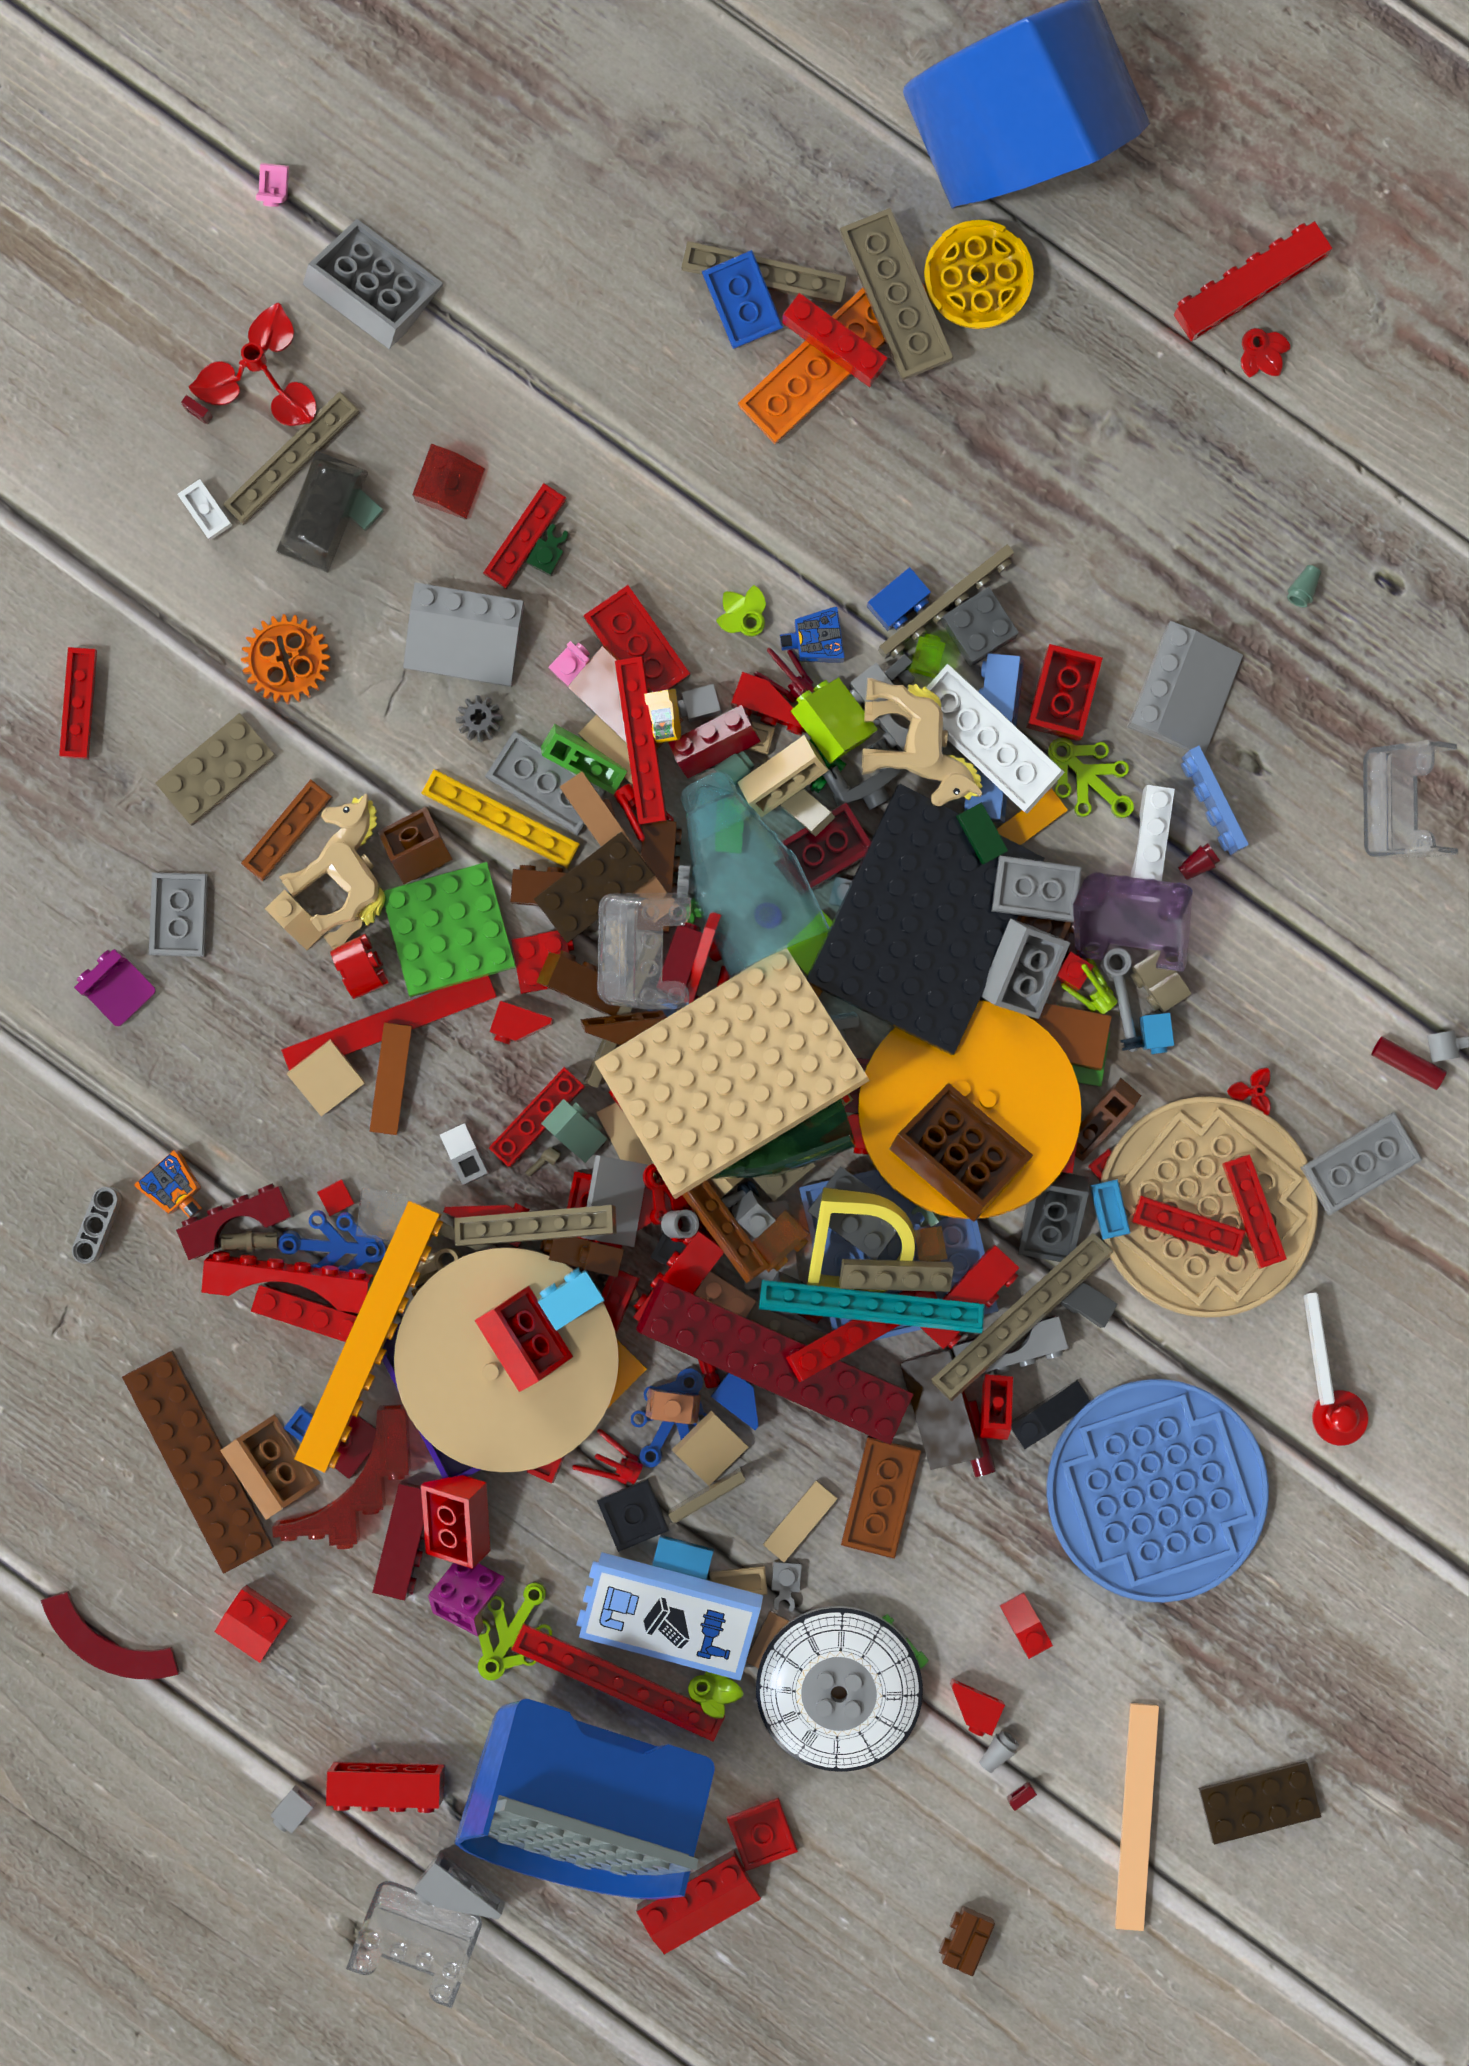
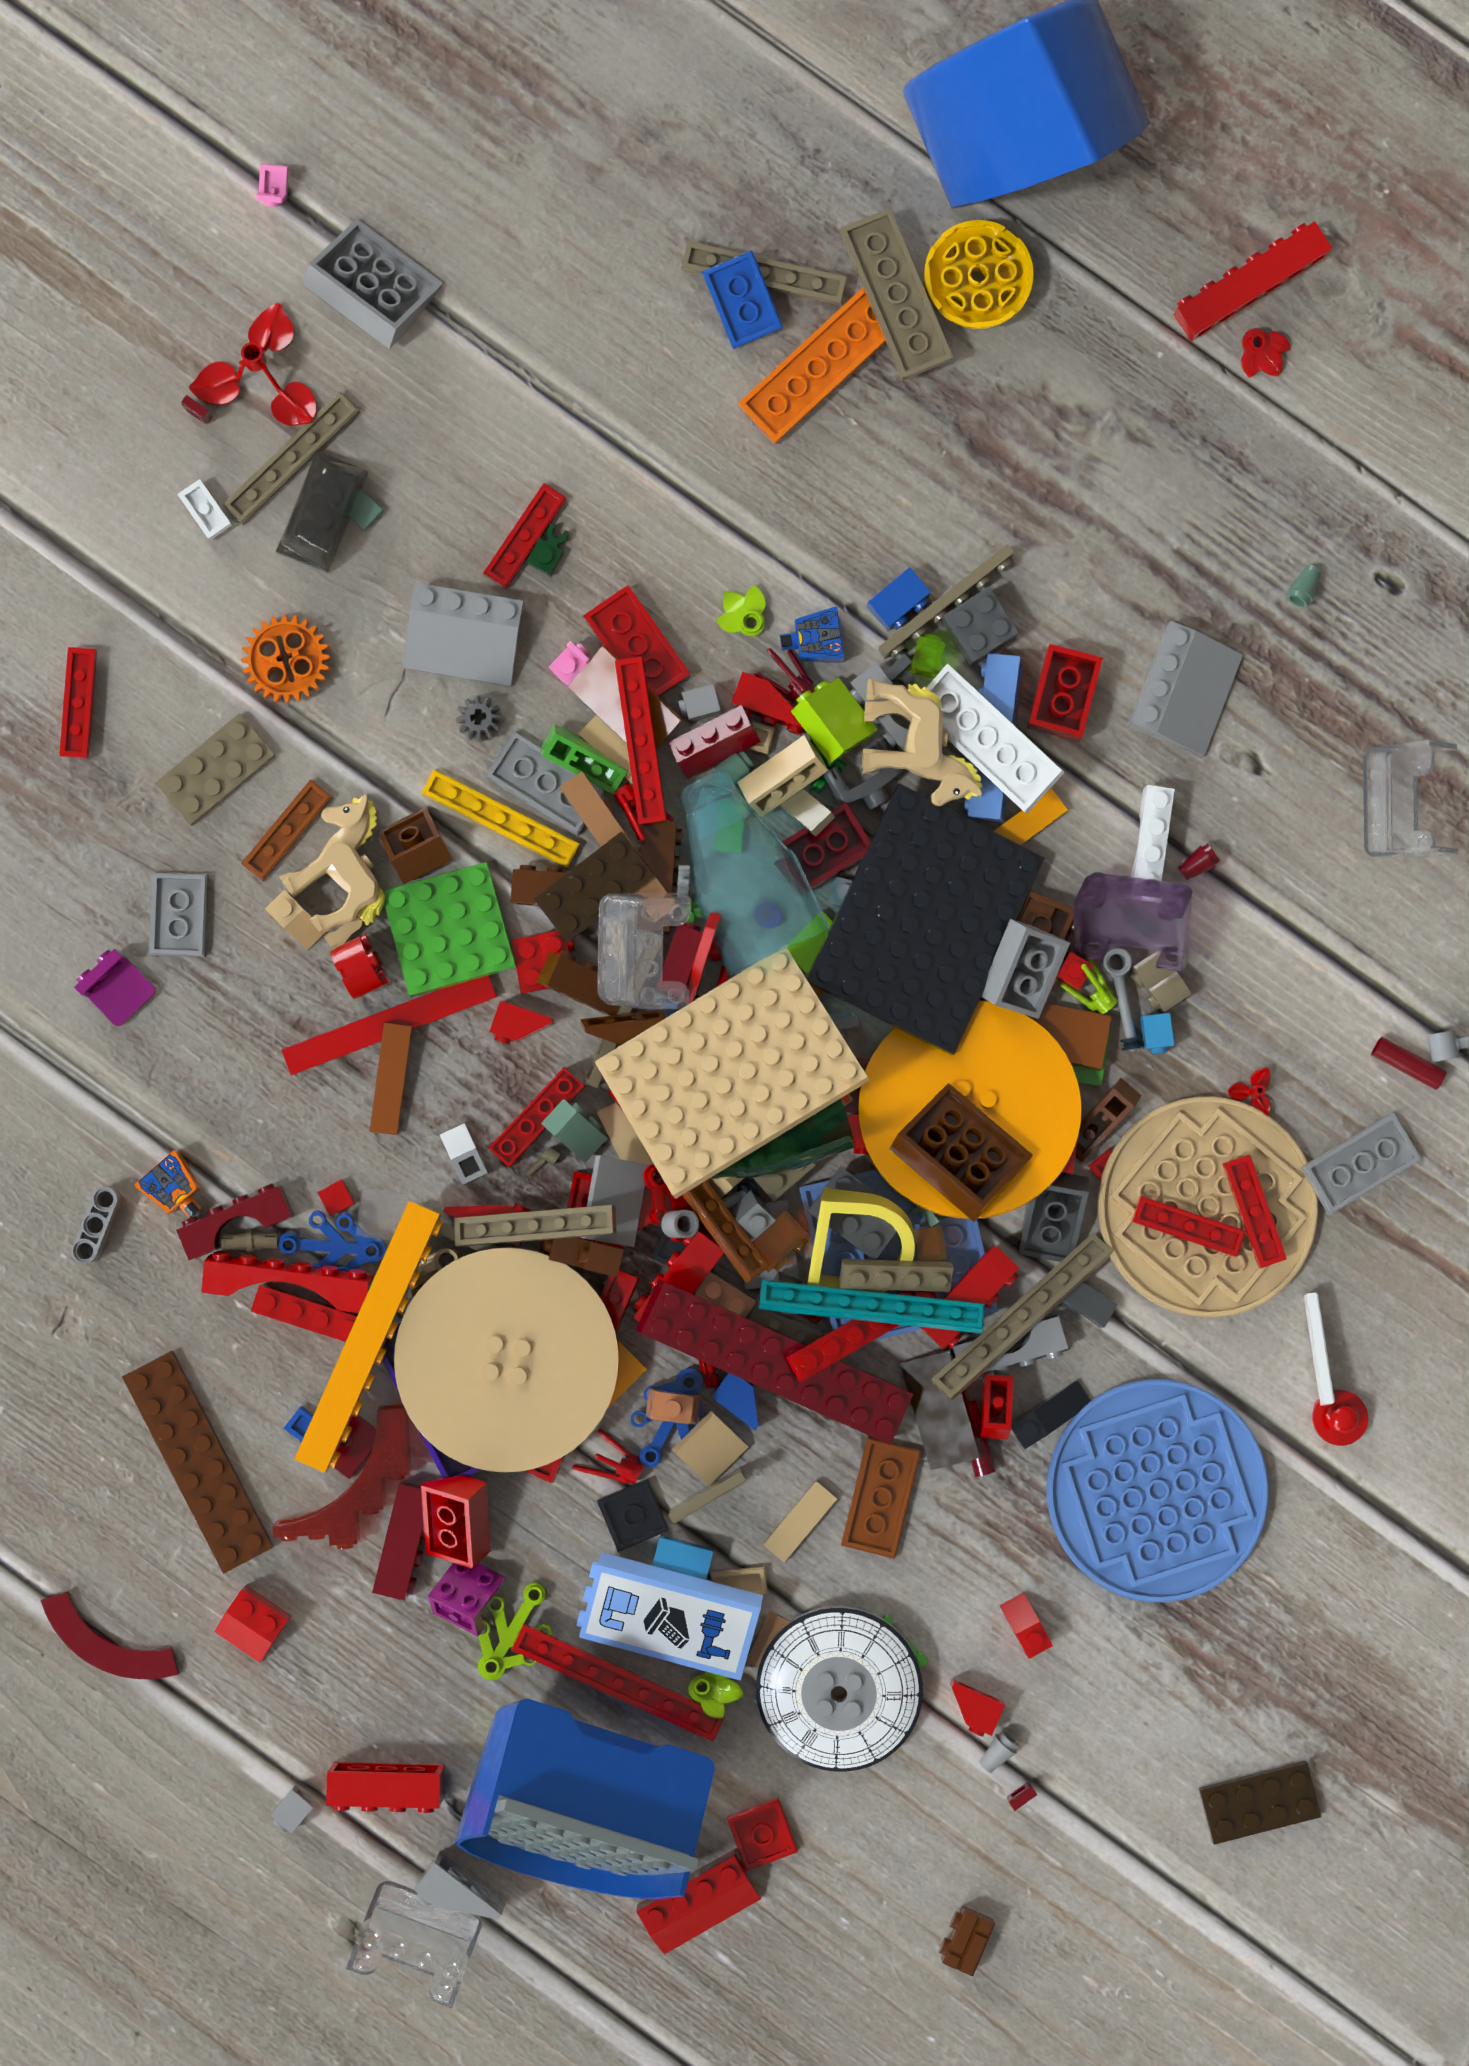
medium nougat slope [220,1414,320,1520] -> none
tan tile [287,1039,365,1116] -> none
clear red slope [412,444,485,520] -> none
red slope [474,1286,573,1392] -> none
medium azure brick [538,1268,604,1331] -> none
yellow leg [644,689,681,743] -> none
light grey plate [772,1561,802,1611] -> none
red brick [782,293,888,388] -> none
dark green tile [956,802,1008,865] -> none
light grey tile [992,856,1082,923] -> none
lime plant [1048,738,1134,819] -> none
dark azure tile [1090,1179,1131,1240] -> none
light nougat tile [1115,1703,1159,1931] -> none
medium blue plate [1181,746,1249,855] -> none

